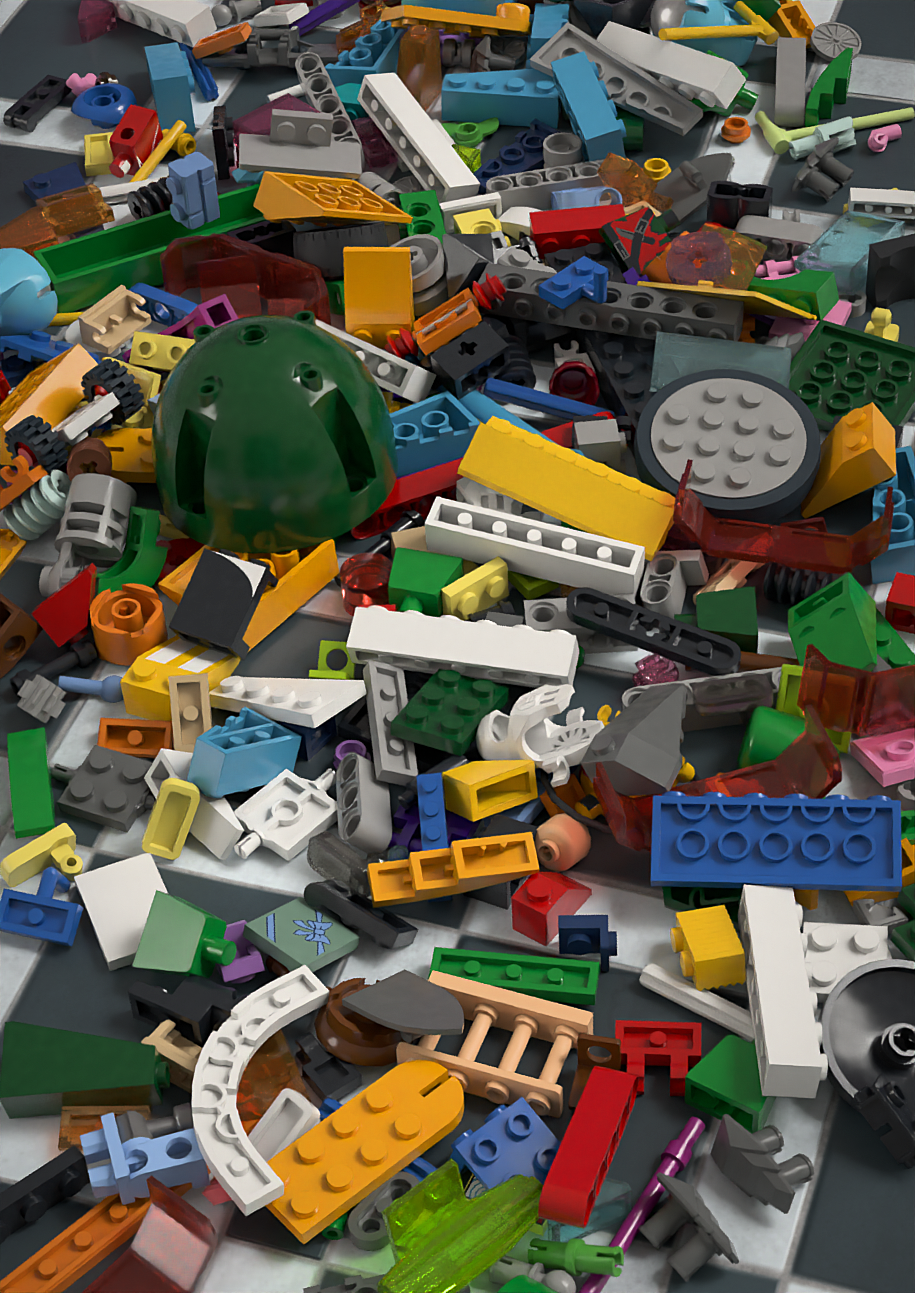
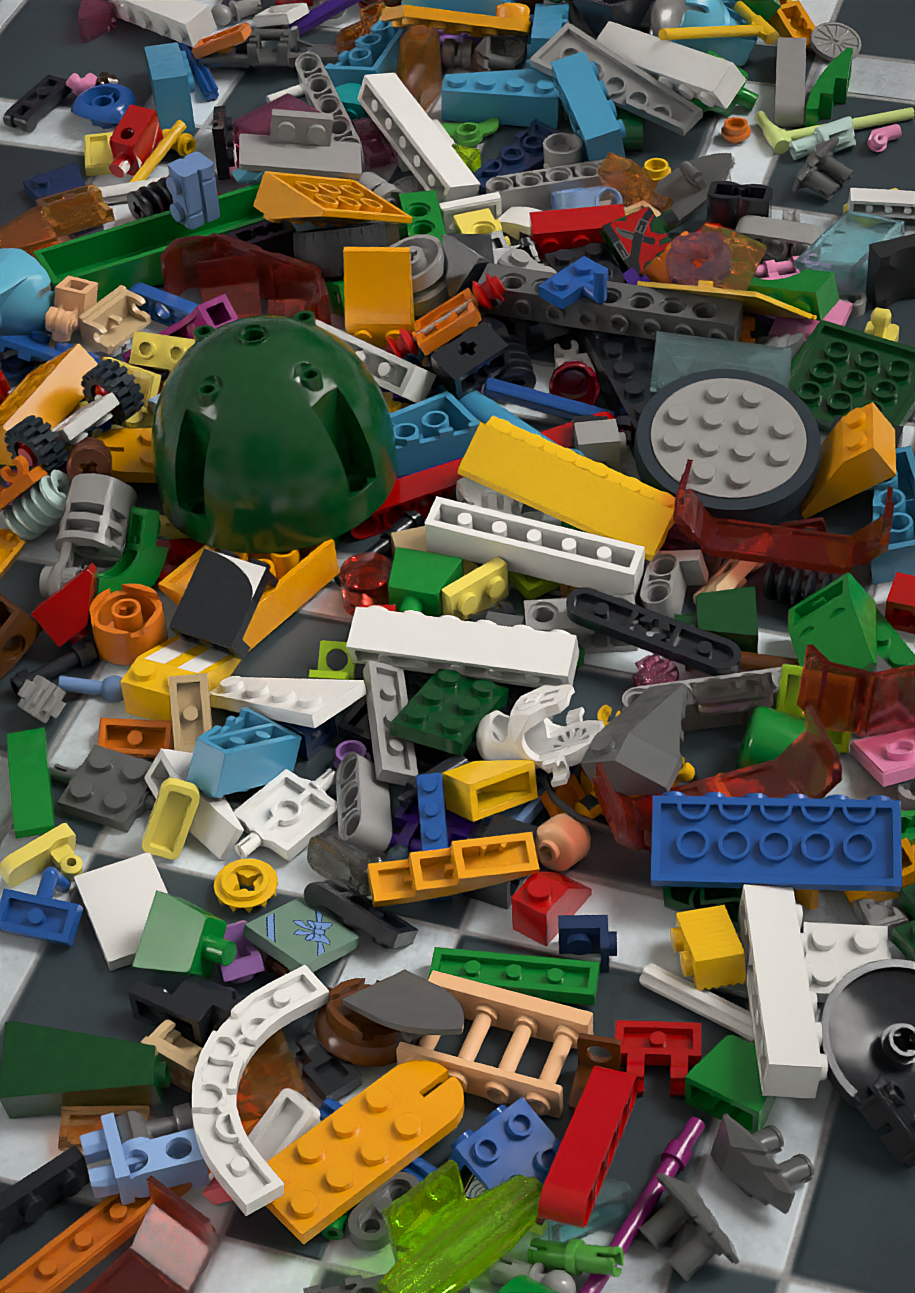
none -> light nougat brick [45,276,98,342]
none -> yellow gear [214,859,279,914]

